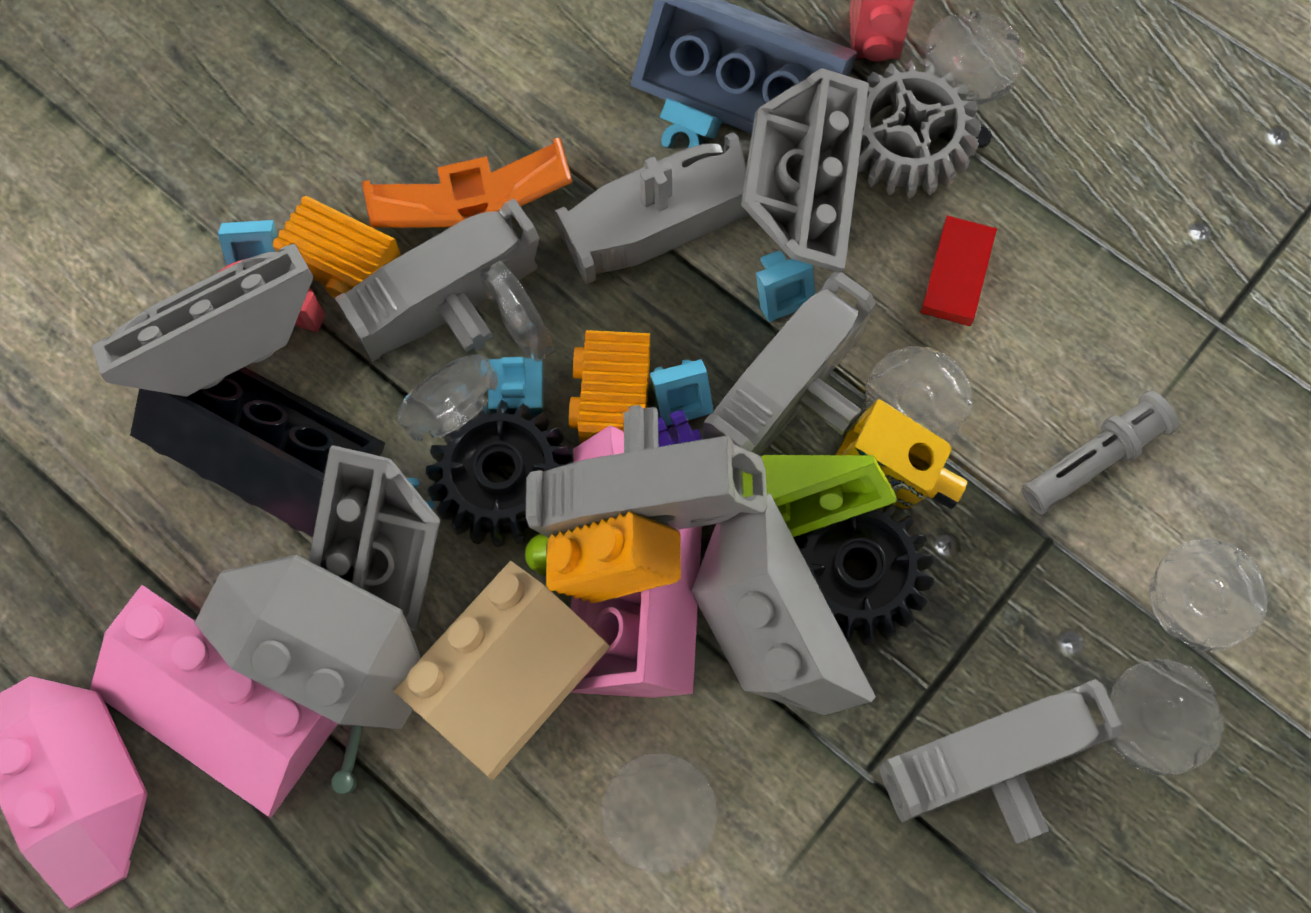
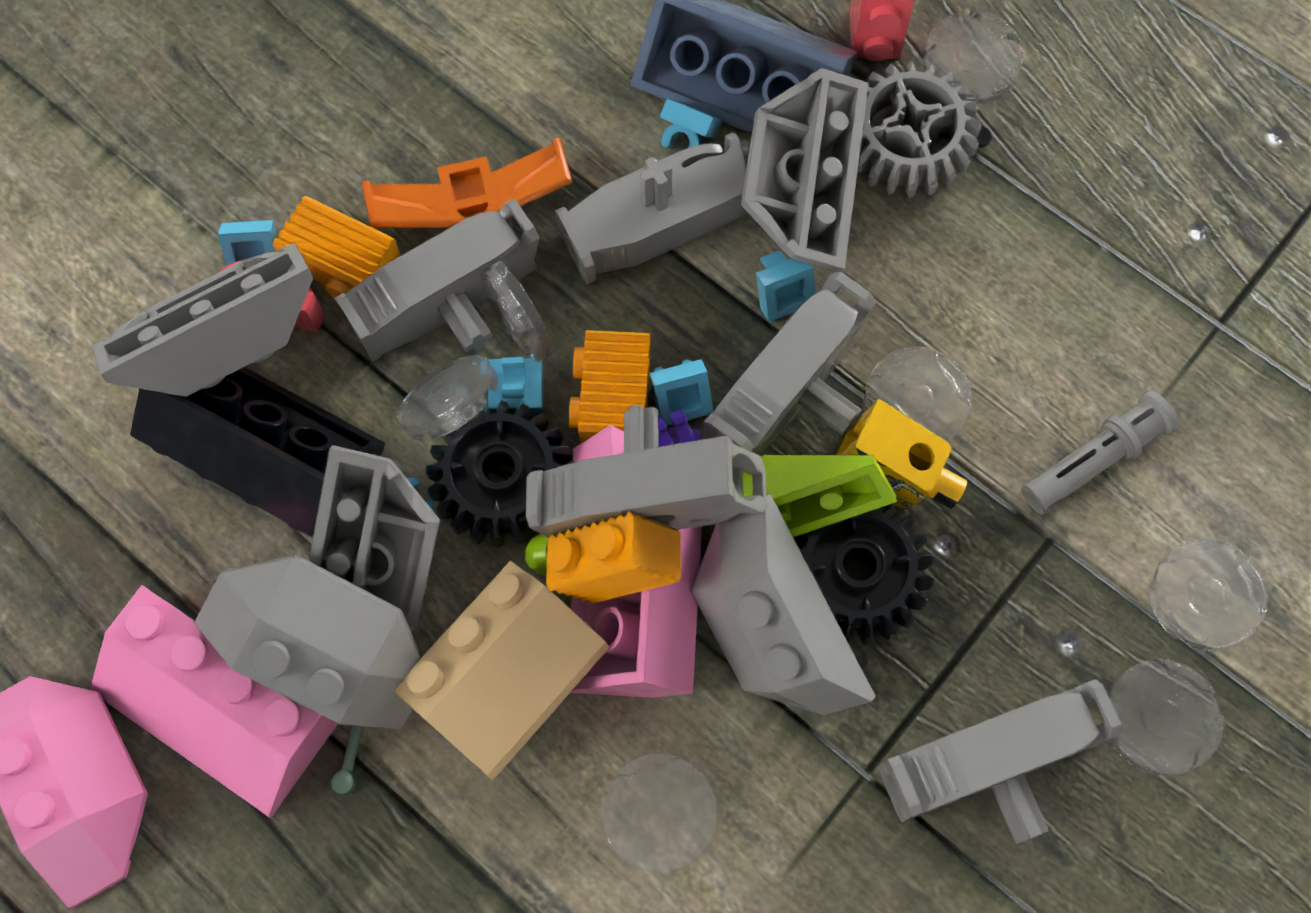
red tile [920,215,997,327] -> none

